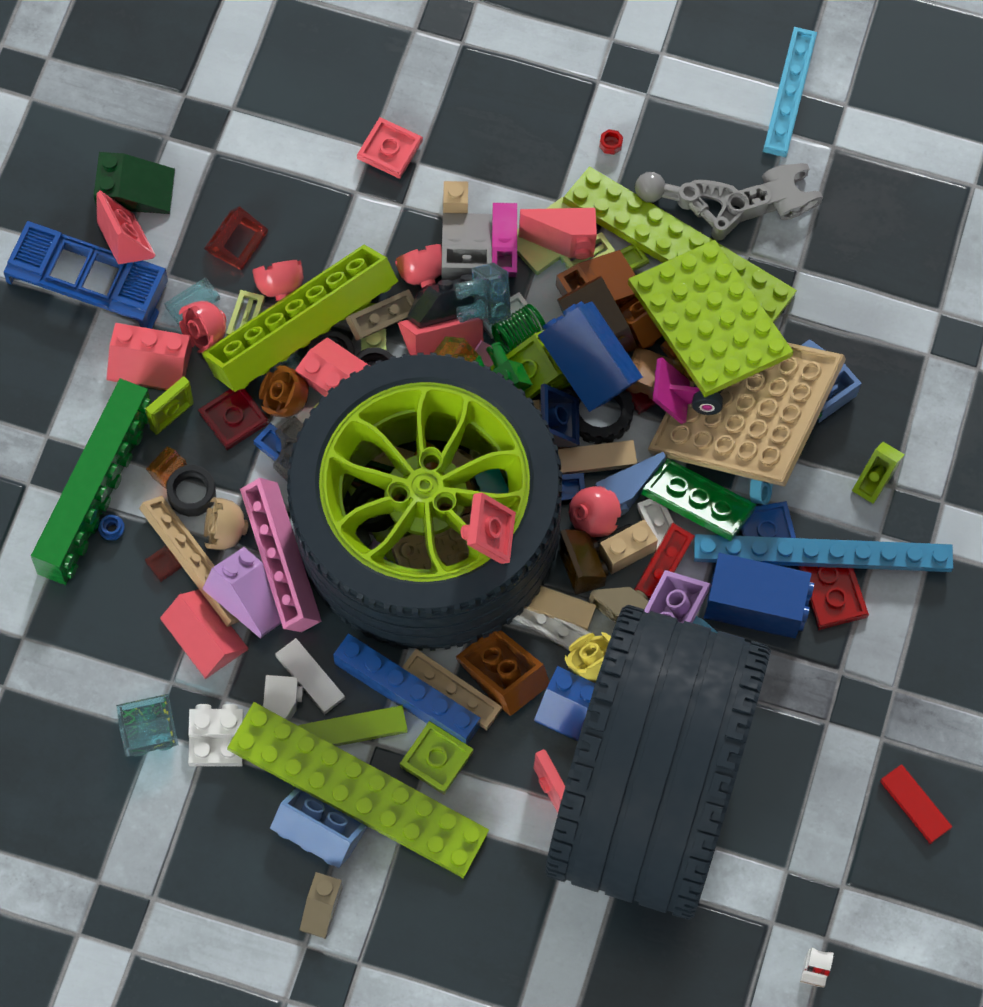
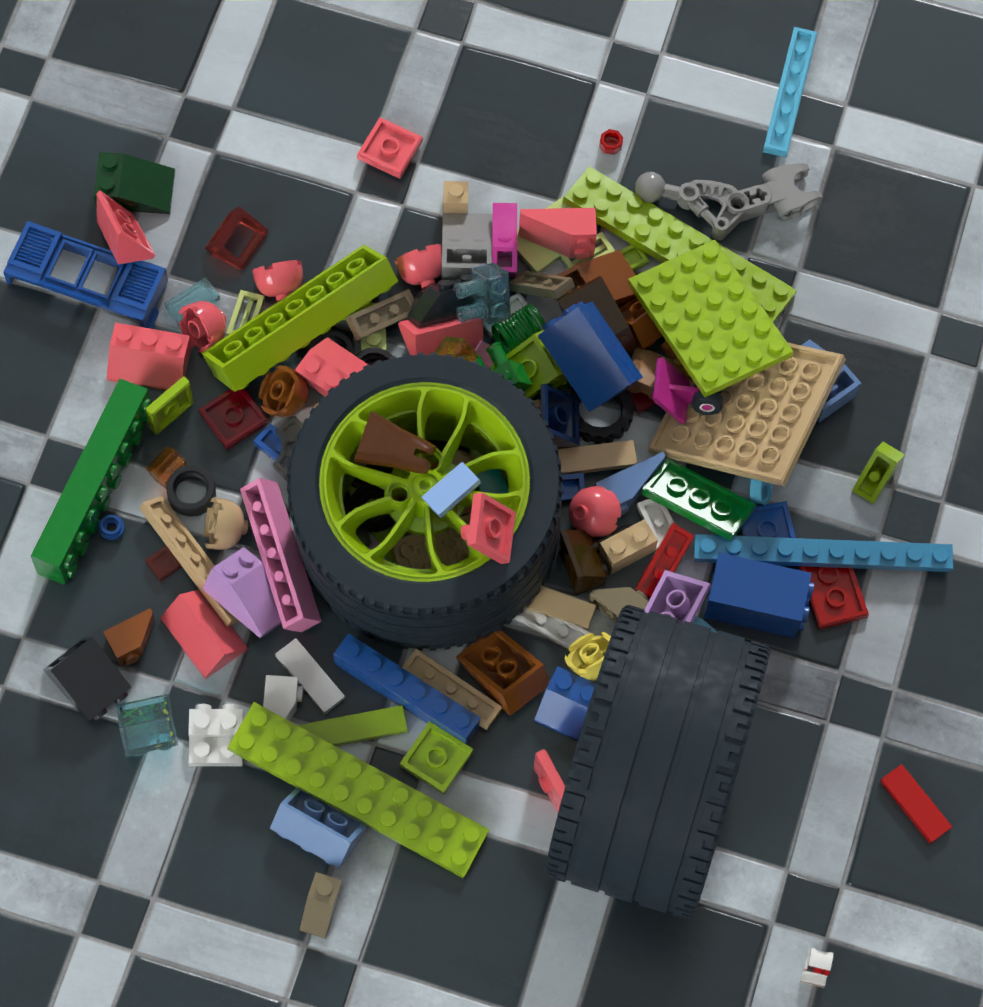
none -> black slope [43,637,131,721]
none -> dark orange slope [103,608,155,666]
none -> reddish brown piece [354,411,437,474]
none -> light blue tile [422,462,481,518]
none -> dark tan plate [508,270,575,300]

